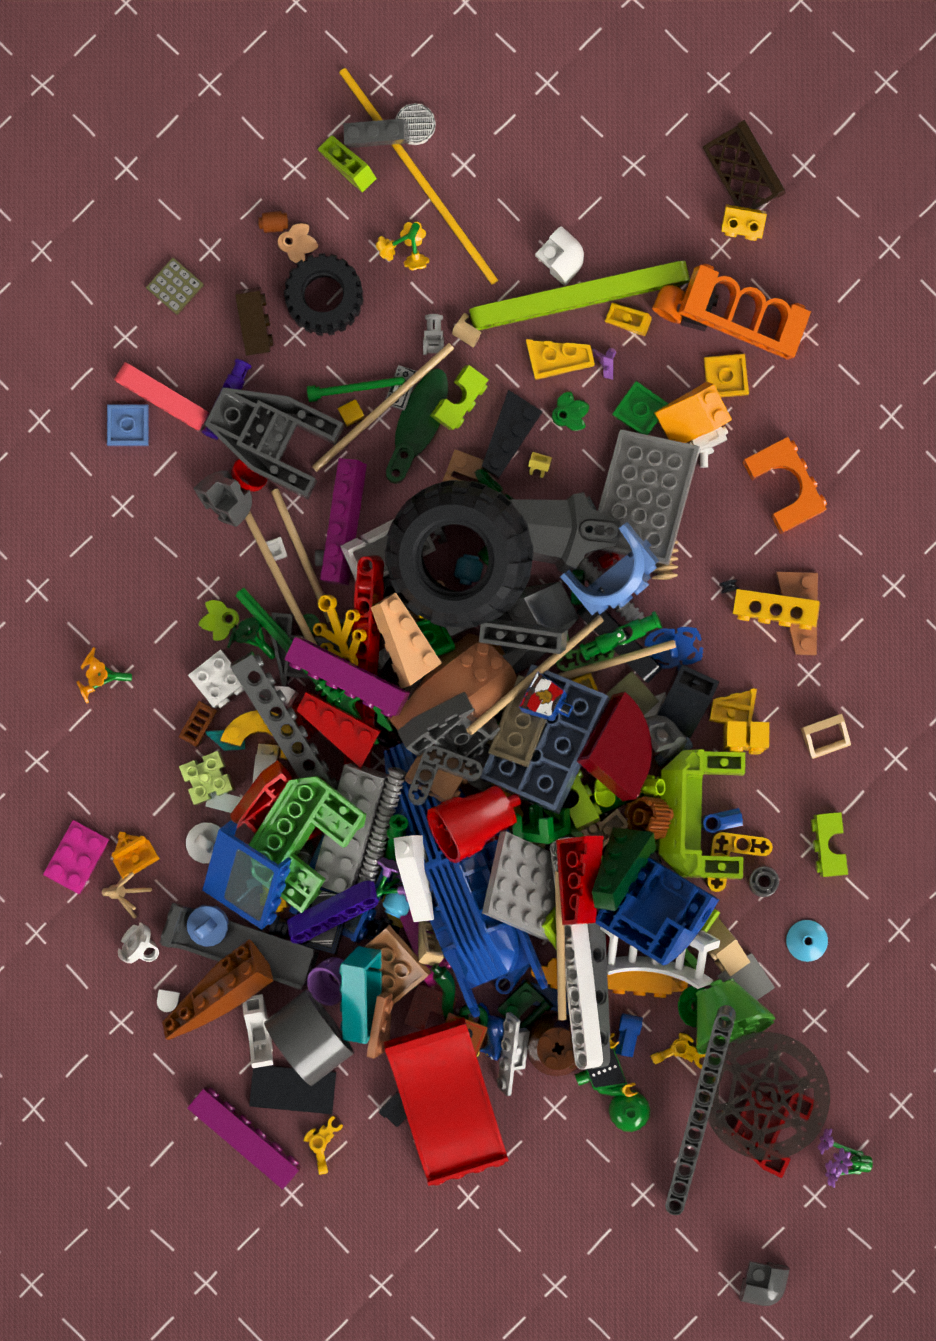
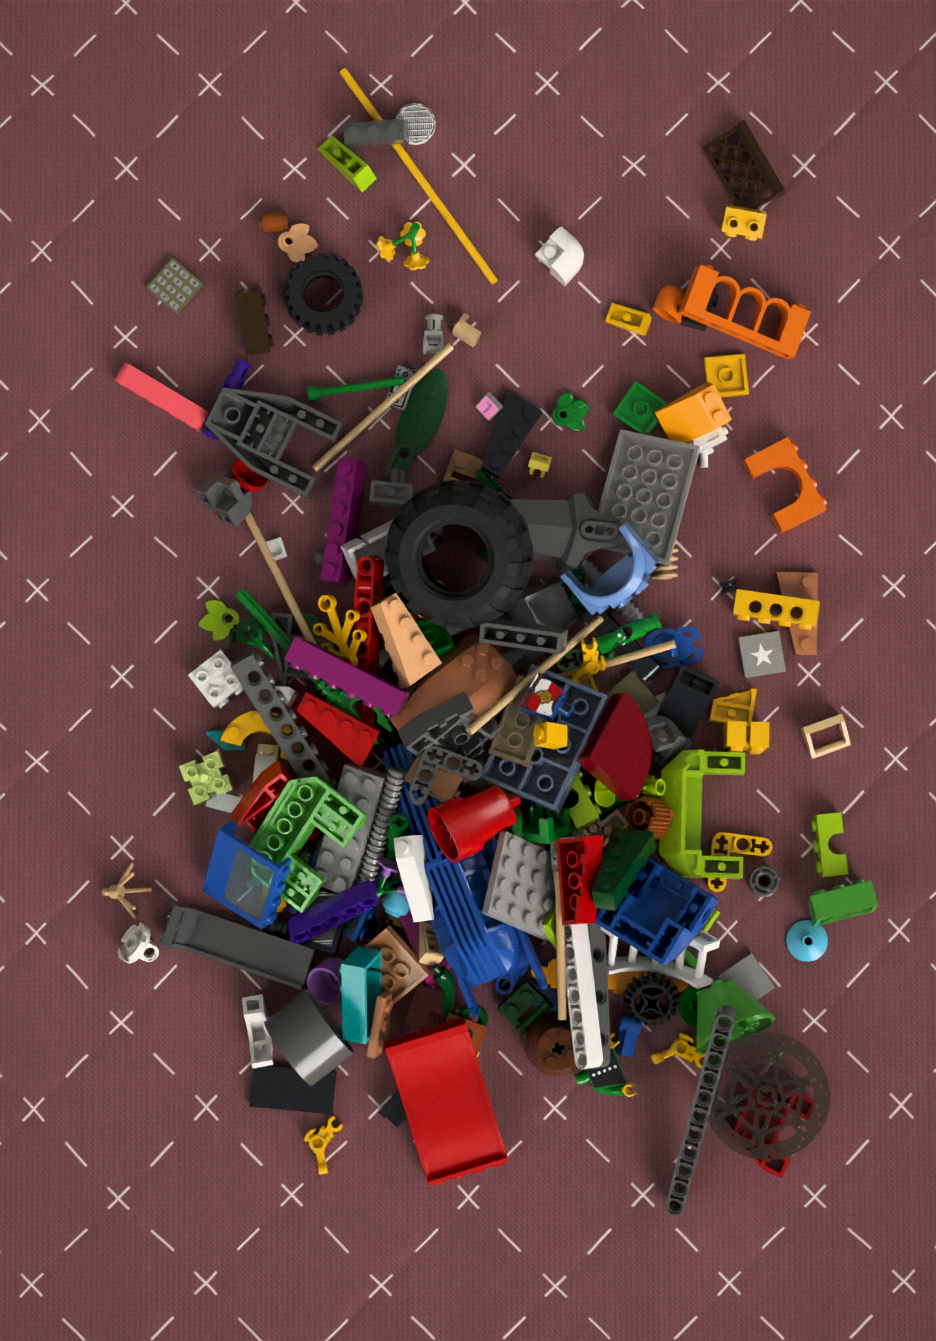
dark pink plate [43,820,110,894] -> none
light orange plant [76,647,132,704] -> none
medium blue tile [107,404,149,446] -> none
light orange slope [111,832,160,879] -> none
white tile [157,989,180,1012] -> none
dark orange wedge [162,939,274,1040] -> none
dark orange slope [179,701,217,747] -> none
white tile [186,823,220,863] -> none
medium blue tile [187,905,229,947] -> none
magenta brick [187,1086,301,1190] -> none
tan piece [271,488,330,623] -> none
yellow slope [337,399,365,427] -> none
lime arch [430,365,489,430] -> none
medium azure head [454,554,483,586] -> none
lime beam [469,261,690,330] -> none
blue animal [479,1002,505,1061] -> none
light grey bracket [497,1012,530,1096] -> none
yellow wing [526,339,595,380] -> none
medium lavender piece [592,348,616,380] -> none
red piece [598,553,621,569] -> none
green cylinder [608,1090,650,1132] -> none
blue piece [701,808,743,833] -> none
tan brick [707,917,750,977] -> none
dark grey brick [739,1260,790,1306] -> none
medium lavender plant [818,1128,873,1188] -> none
none -> dark grey piece [369,469,415,508]
none -> tile [475,392,503,421]
none -> yellow brick [533,722,568,749]
none -> yellow piece [565,637,606,683]
none -> black gear [623,971,680,1027]
none -> light grey tile [738,631,786,678]
none -> bright green brick [807,879,878,927]

